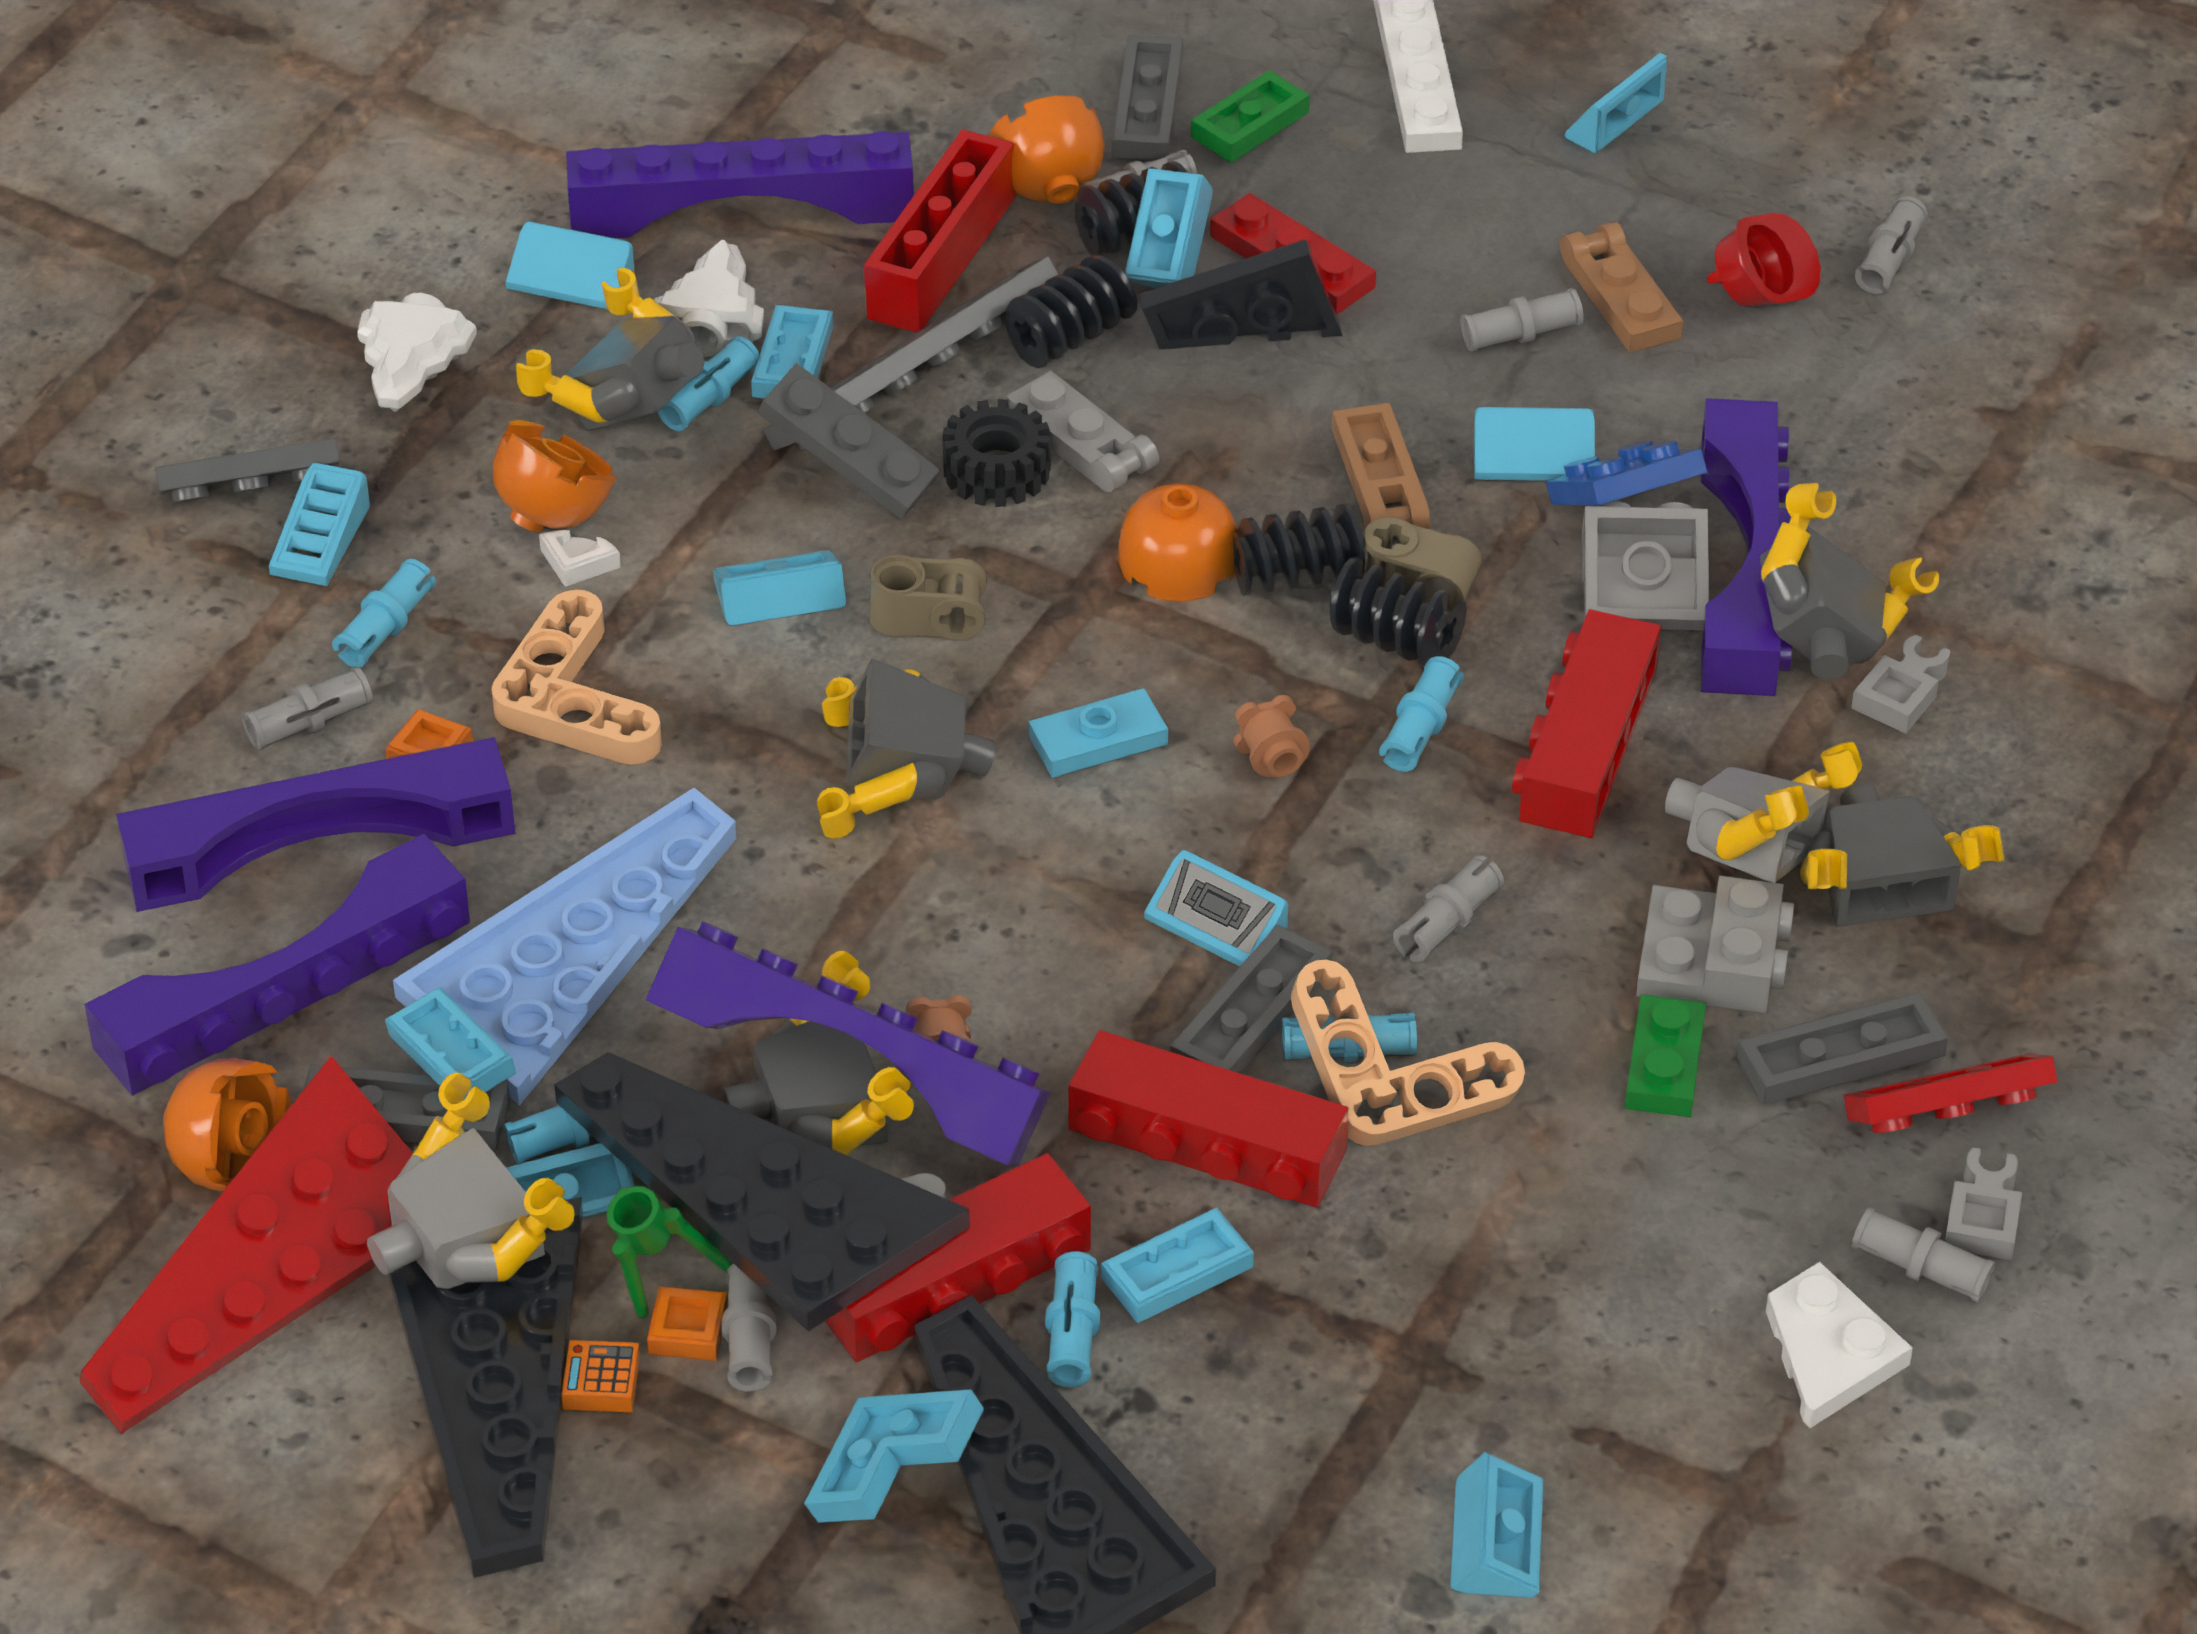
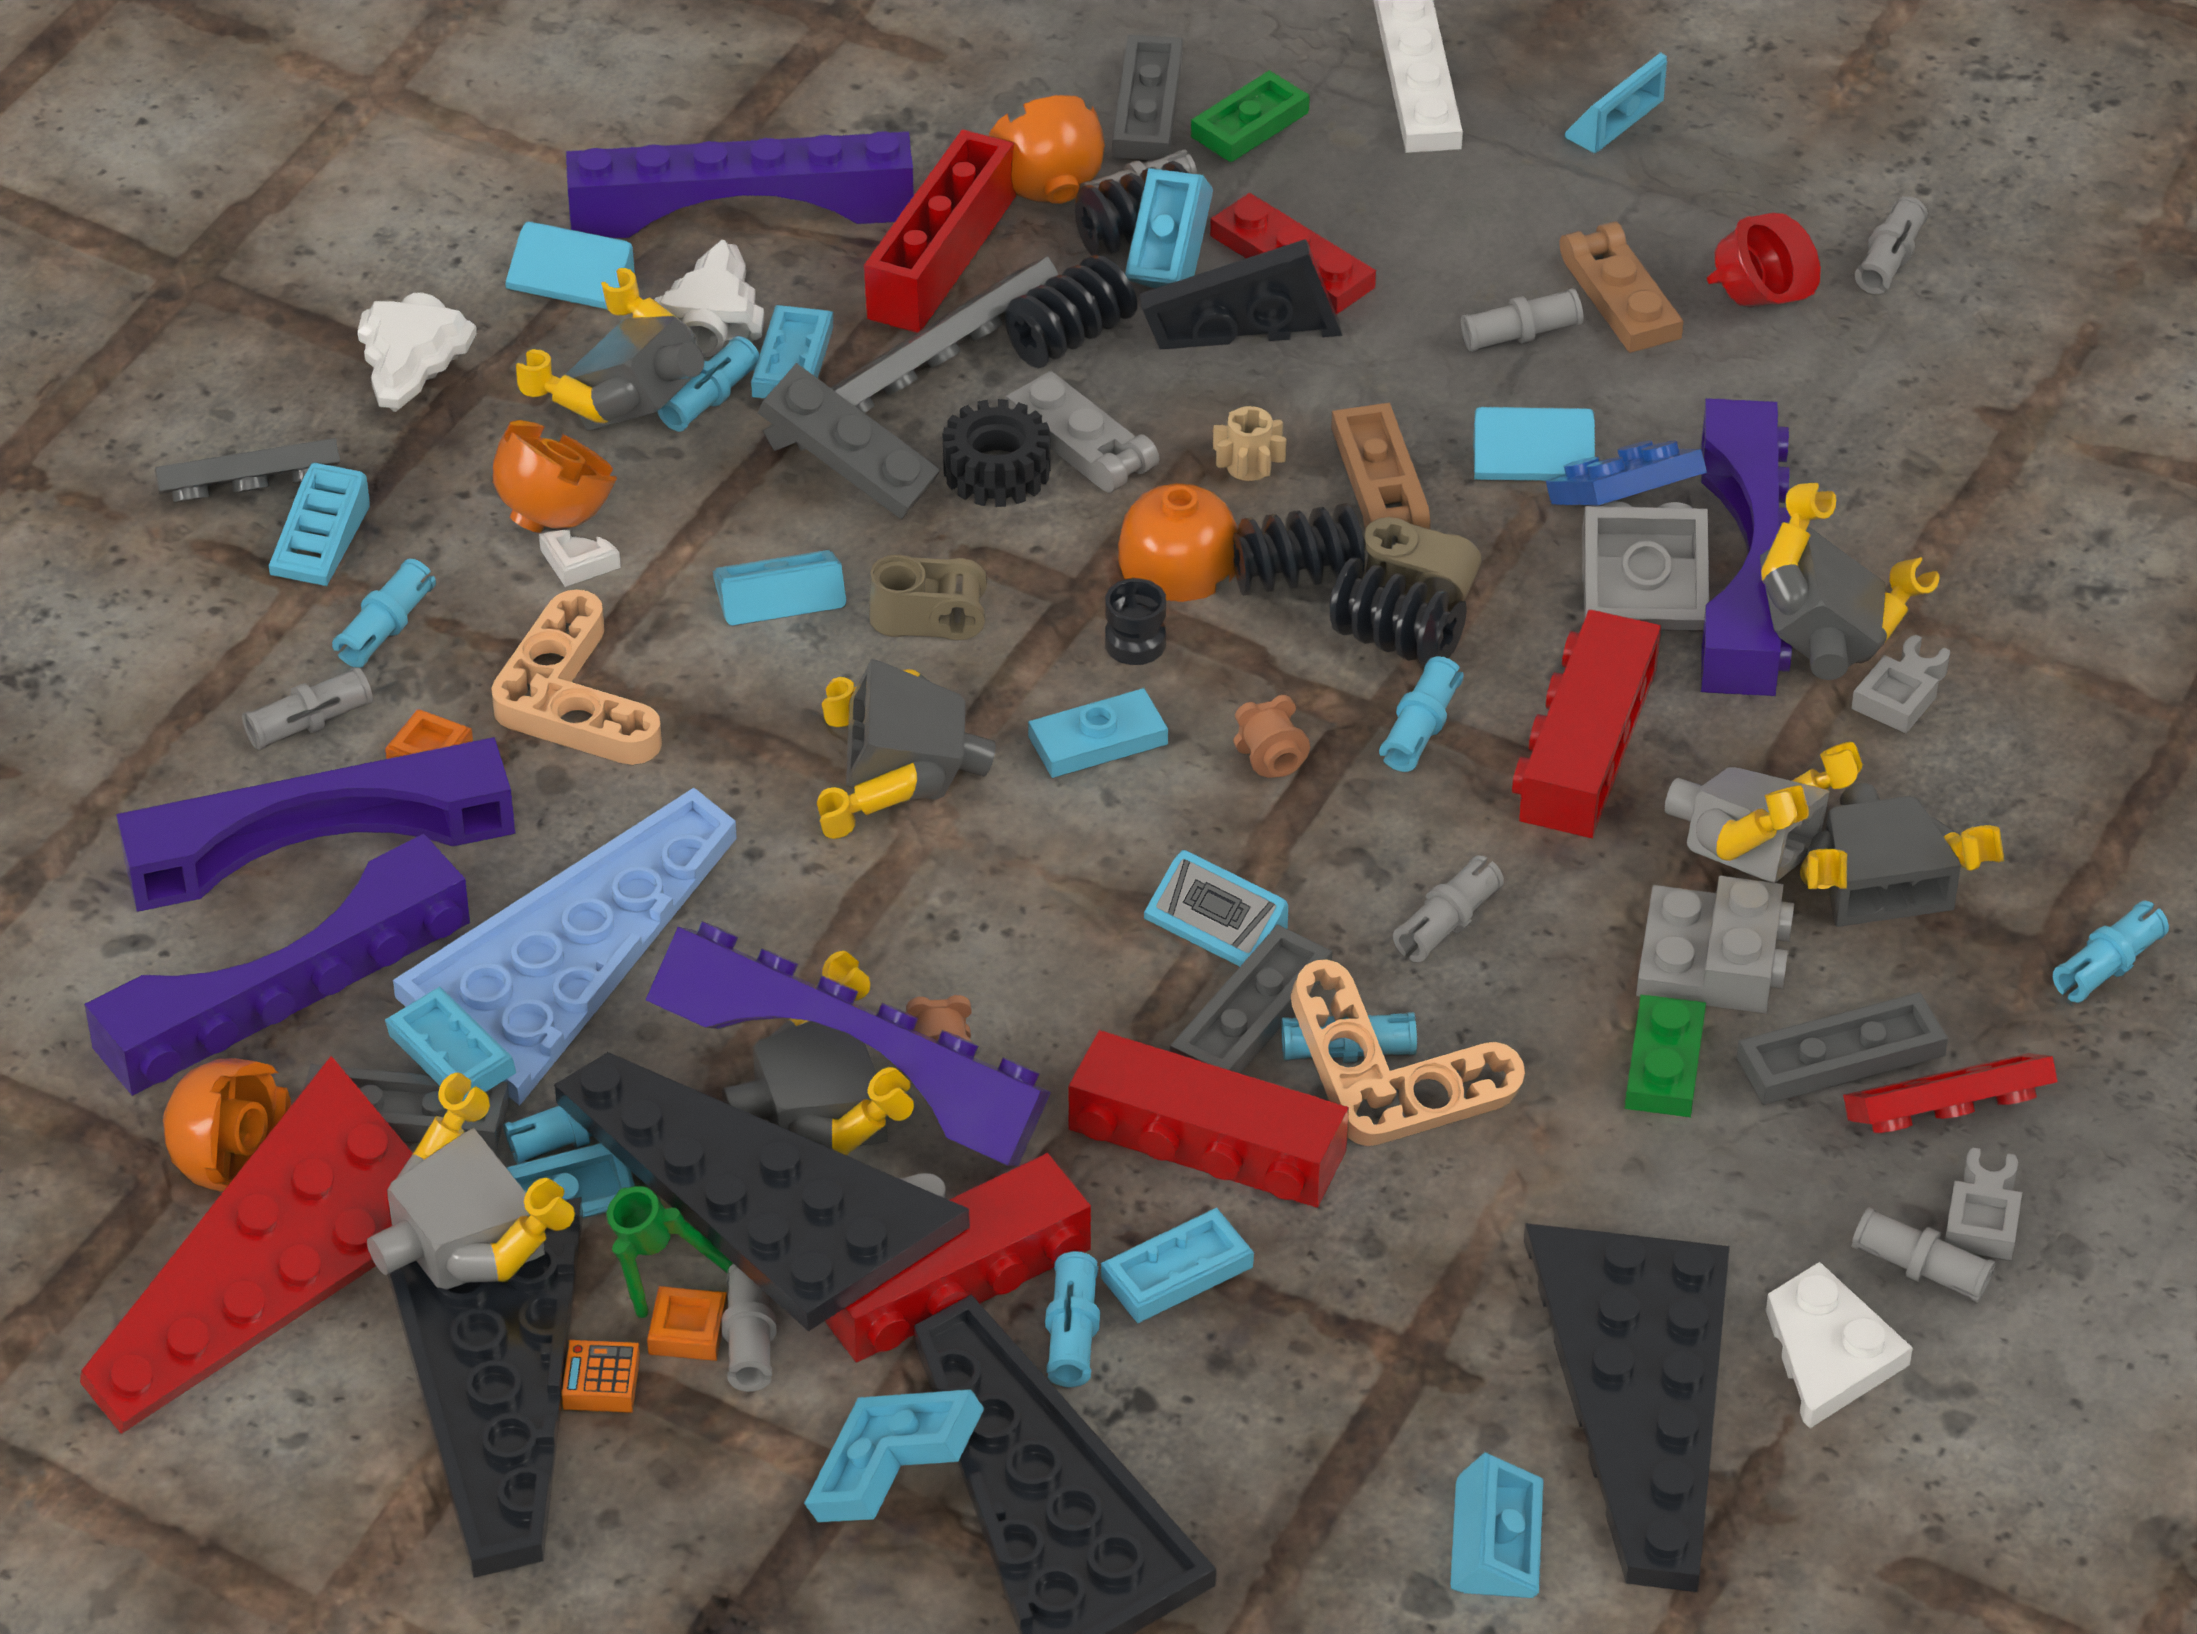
none -> black wheel [1105,578,1166,665]
none -> tan gear [1213,406,1287,481]
none -> black wing [1524,1223,1730,1592]
none -> medium azure pin [2053,901,2169,1003]

